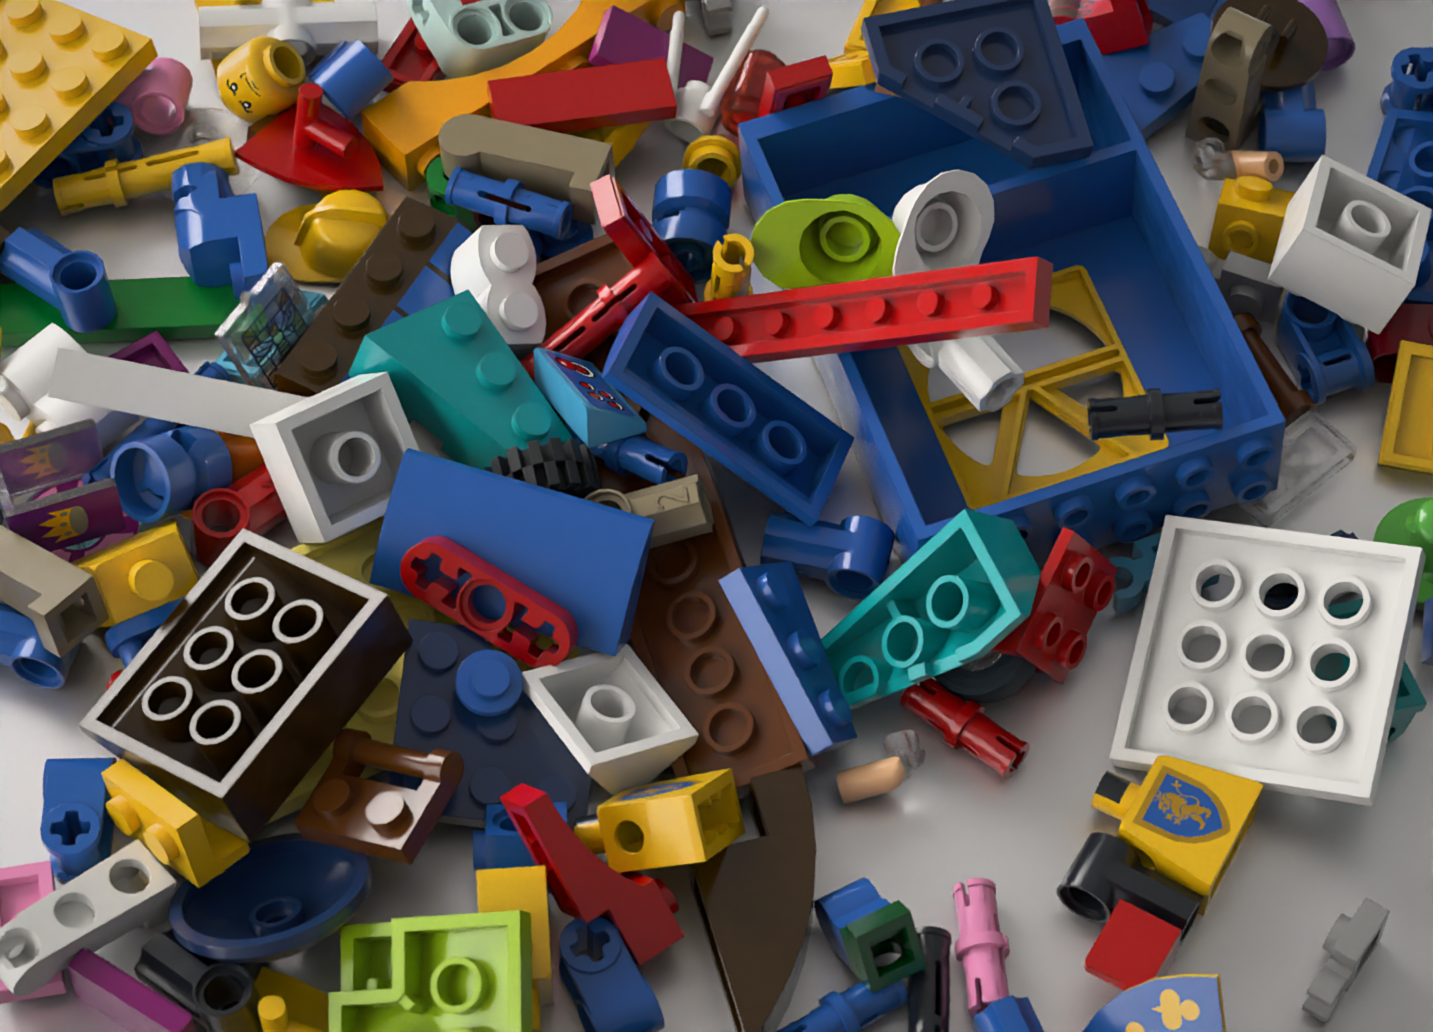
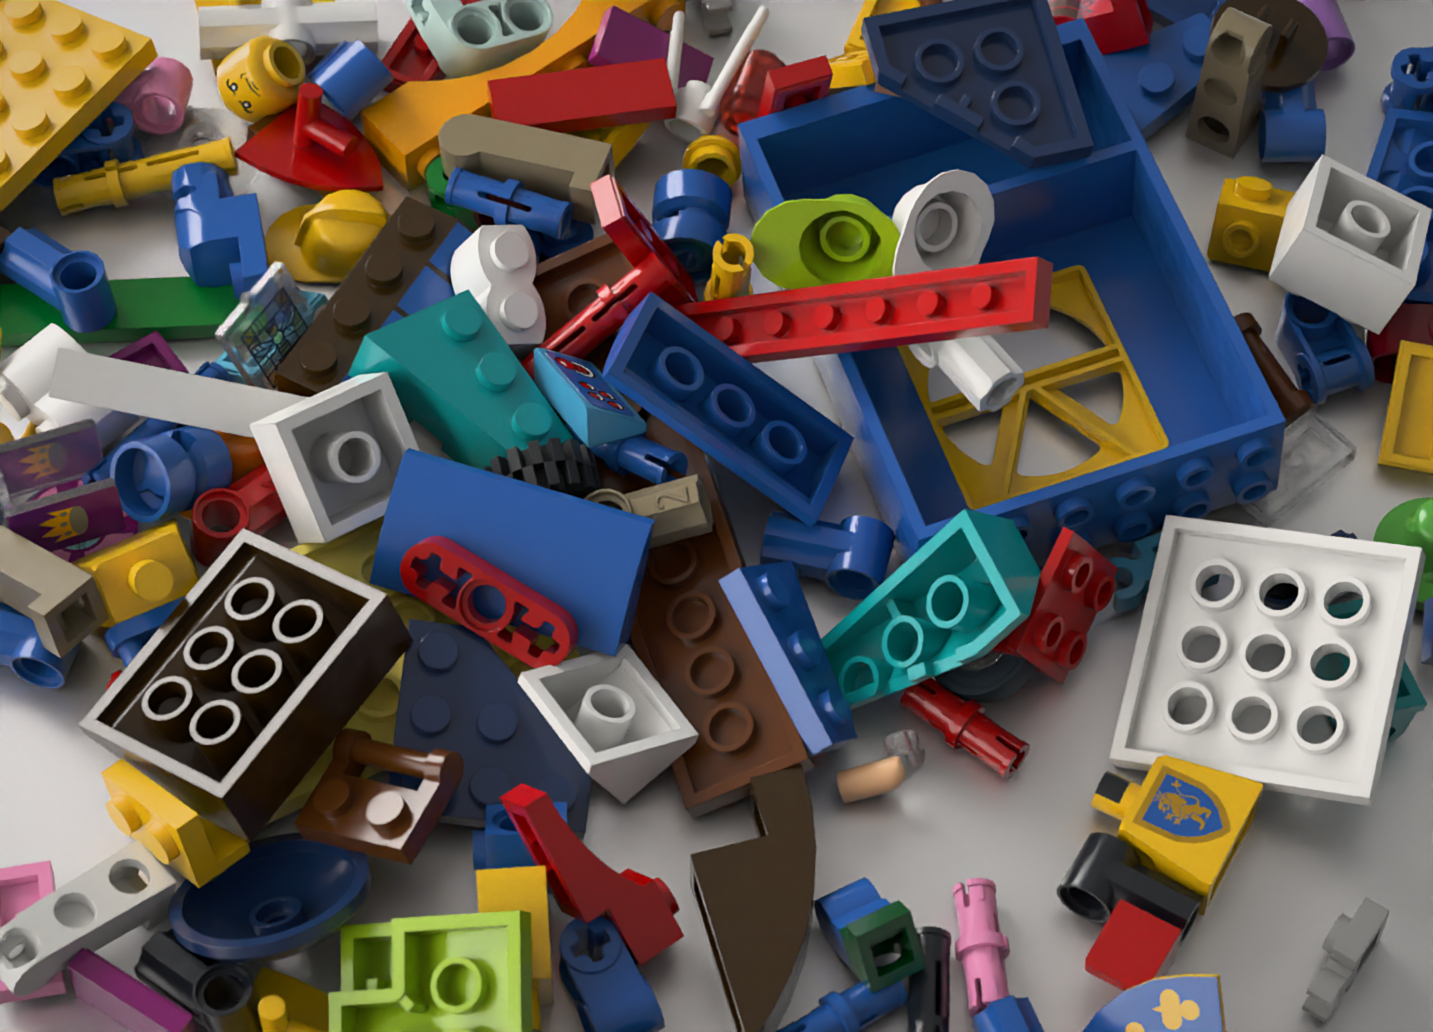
blue piece [40,757,117,885] -> none
blue plate [455,650,523,716] -> none
yellow torso [574,768,746,873] -> none
black pin [1087,388,1223,441] -> none
arm [1192,137,1284,182] -> none
light grey plate [1198,246,1284,324] -> none

